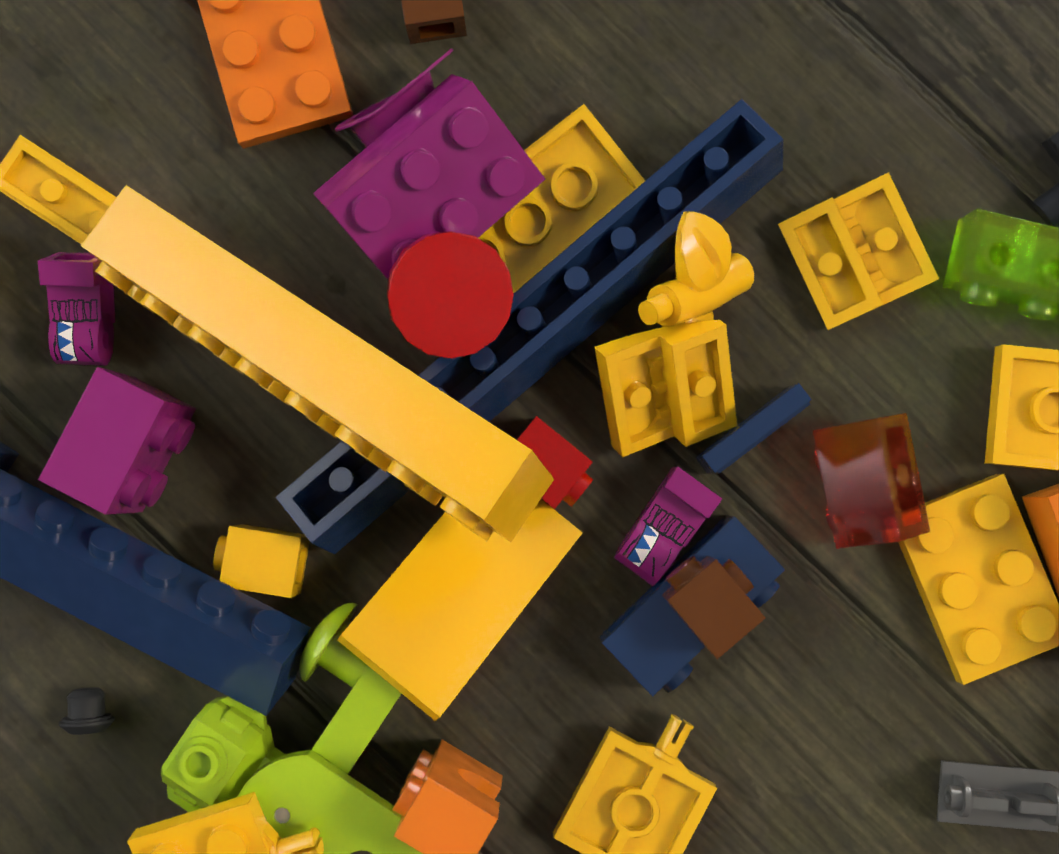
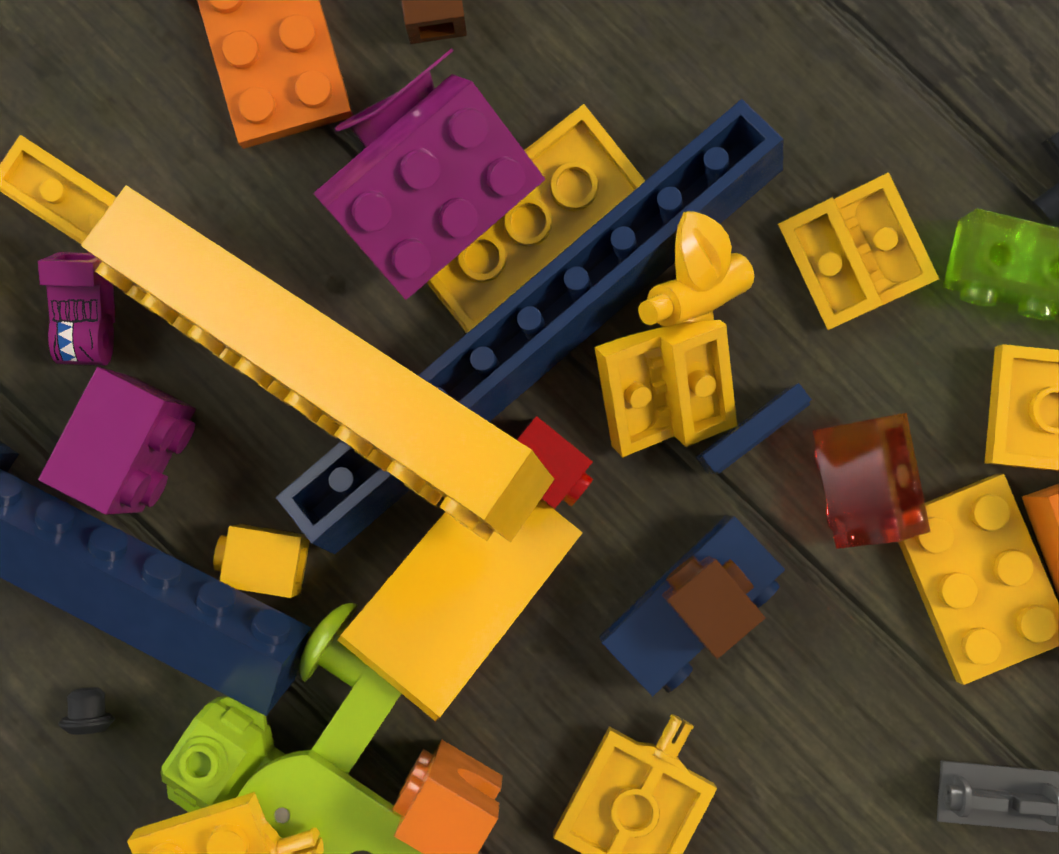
red tile [387,231,514,359] -> none
magenta leg [614,467,722,586] -> none

